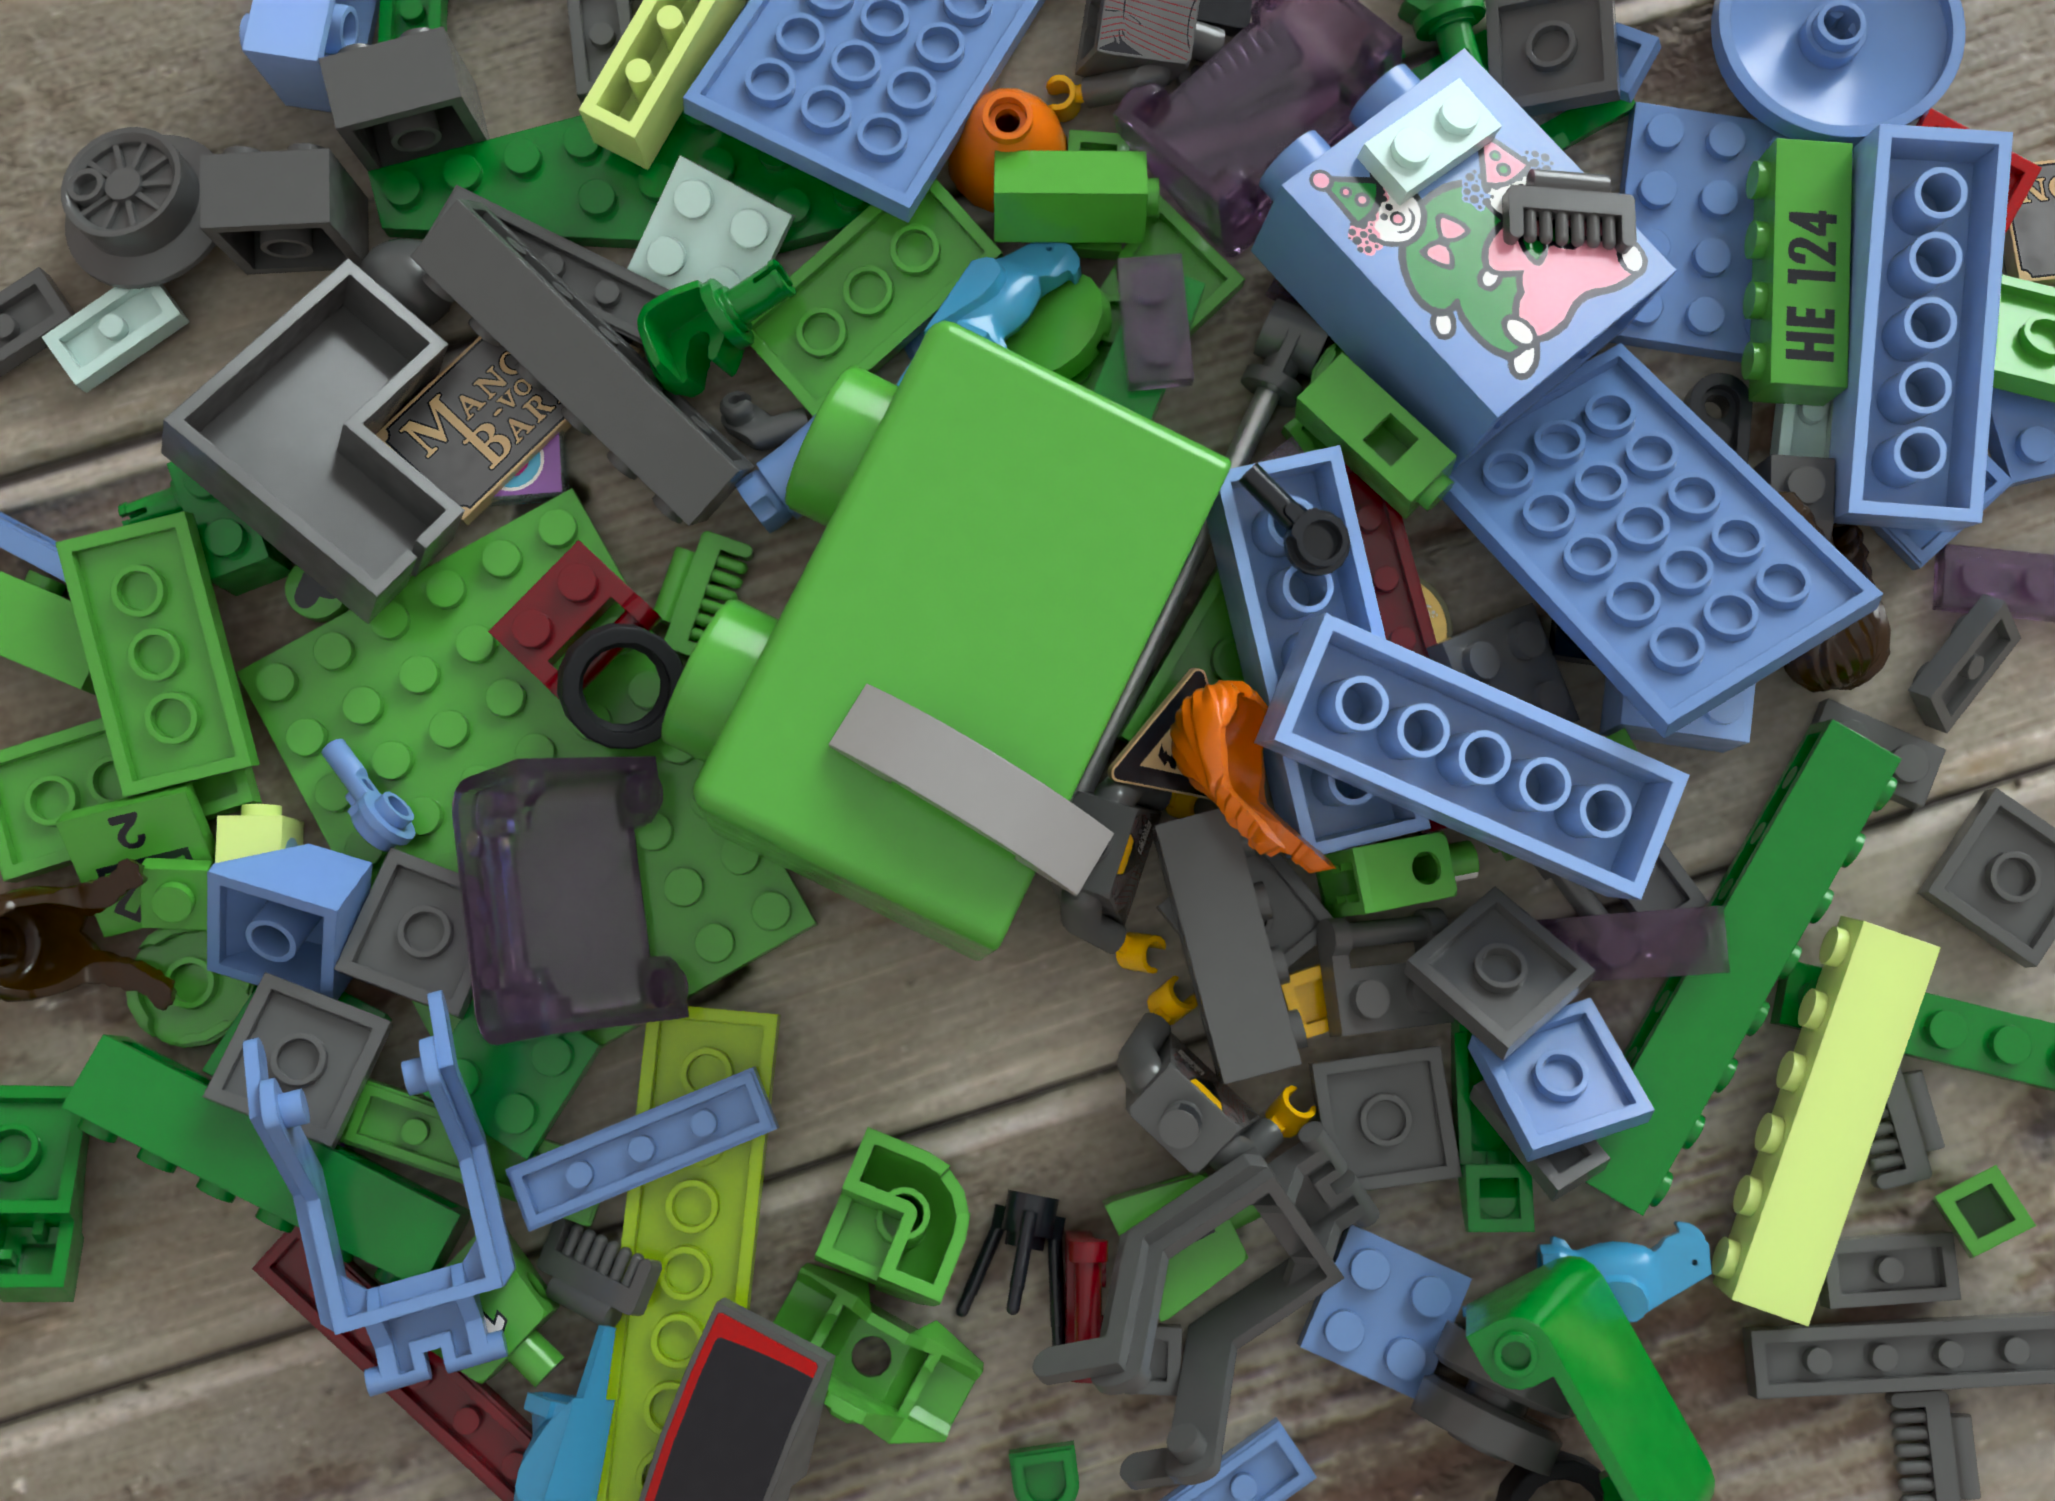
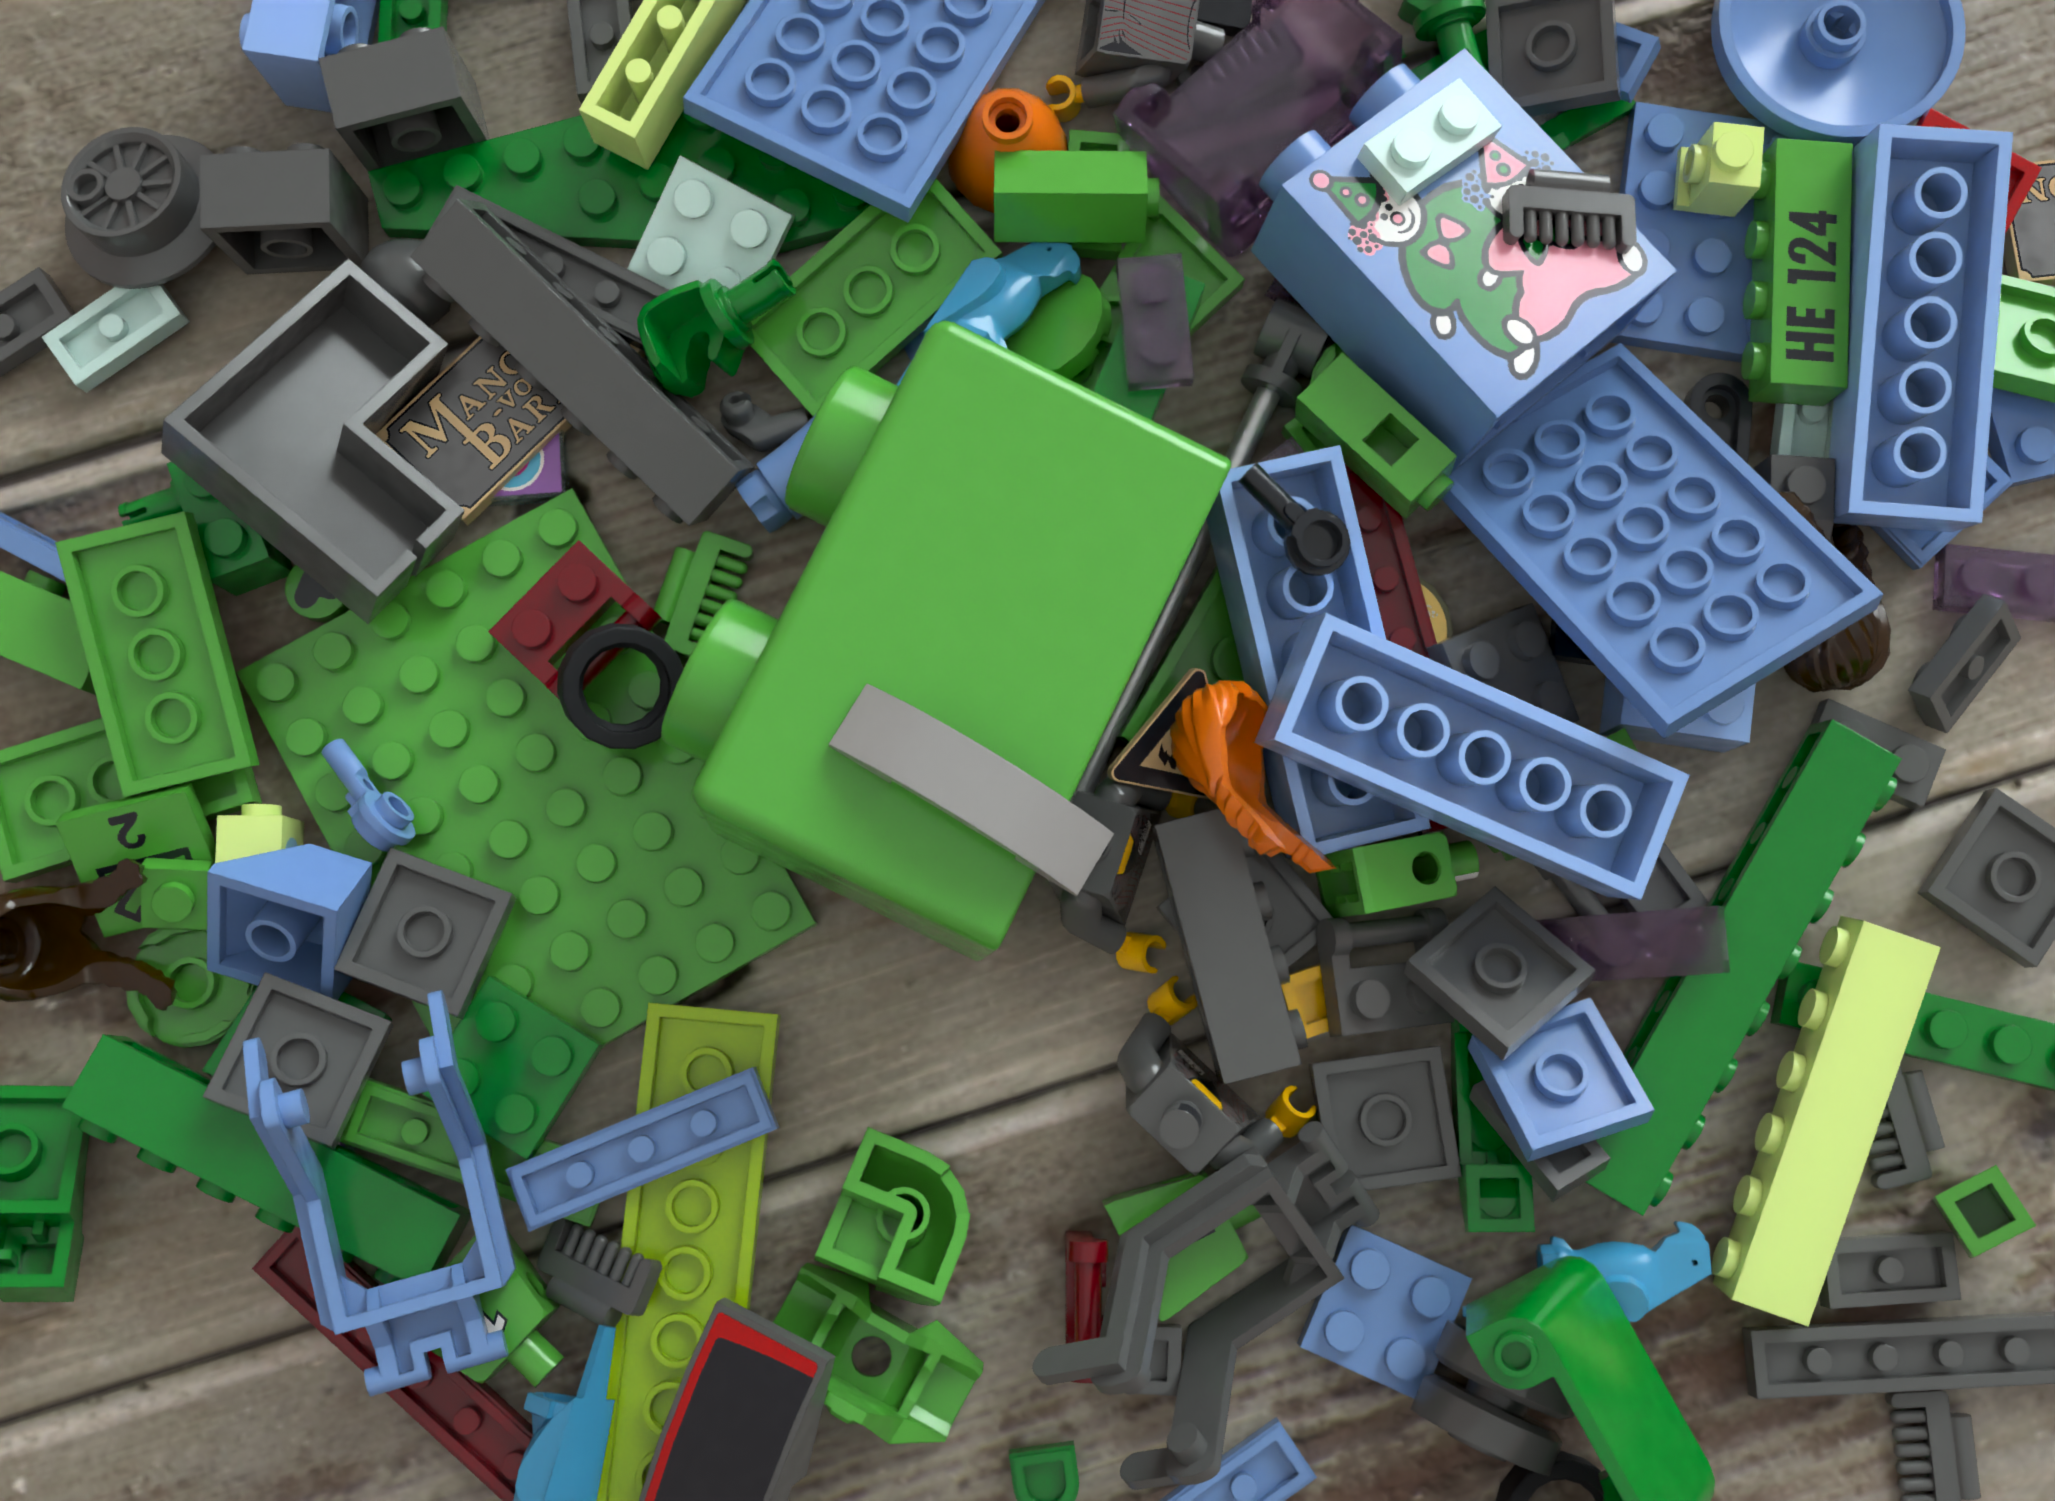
windscreen [452,756,689,1045] -> none
black plant [956,1190,1066,1346] -> none
none -> yellowish green brick [1673,122,1765,217]

